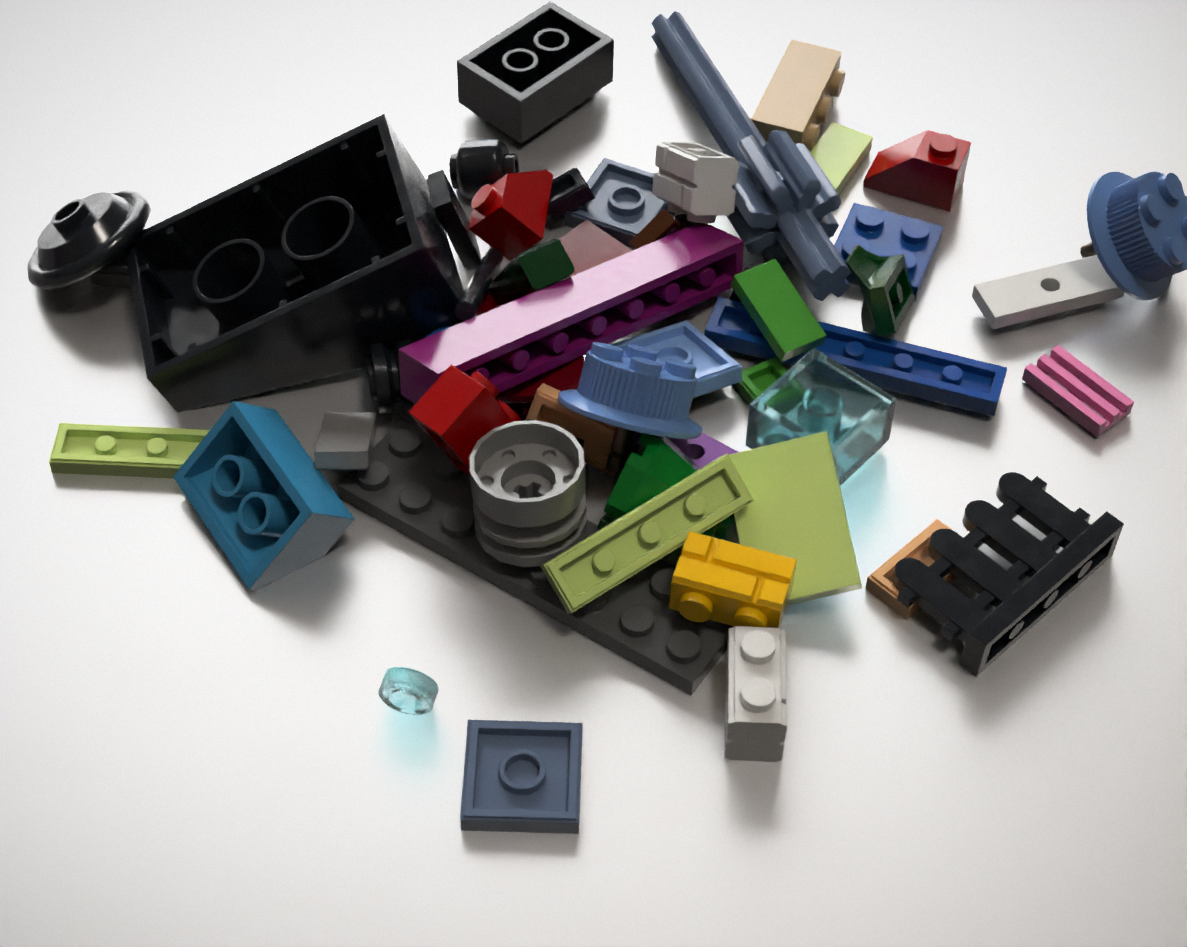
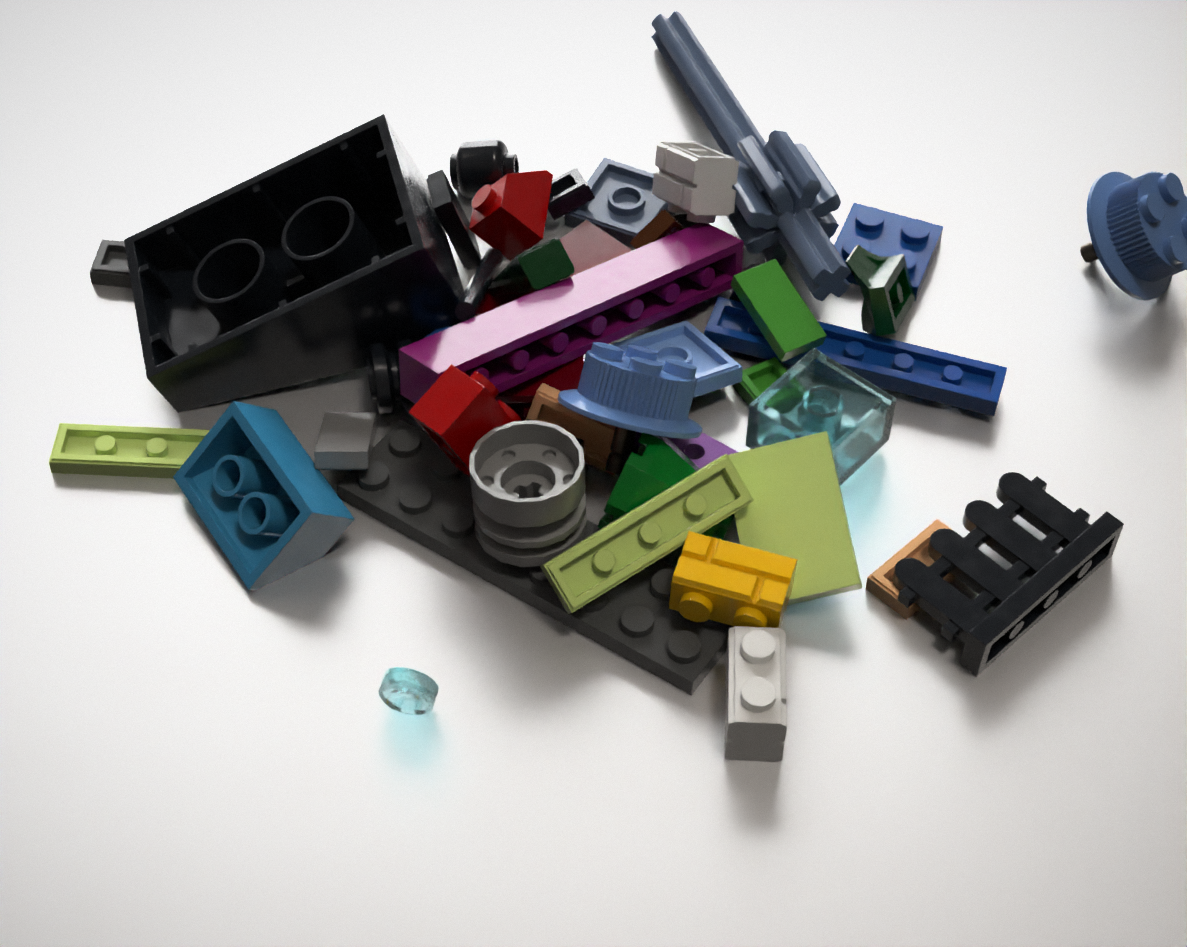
black piece [26,189,151,290] -> none
black brick [456,1,614,144] -> none
sand blue tile [460,720,583,834] -> none
tan brick [751,39,846,151] -> none
yellowish green tile [810,122,873,194] -> none
red slope [863,129,972,212] -> none
white tile [971,255,1124,329] -> none
bright pink tile [1022,345,1134,437] -> none

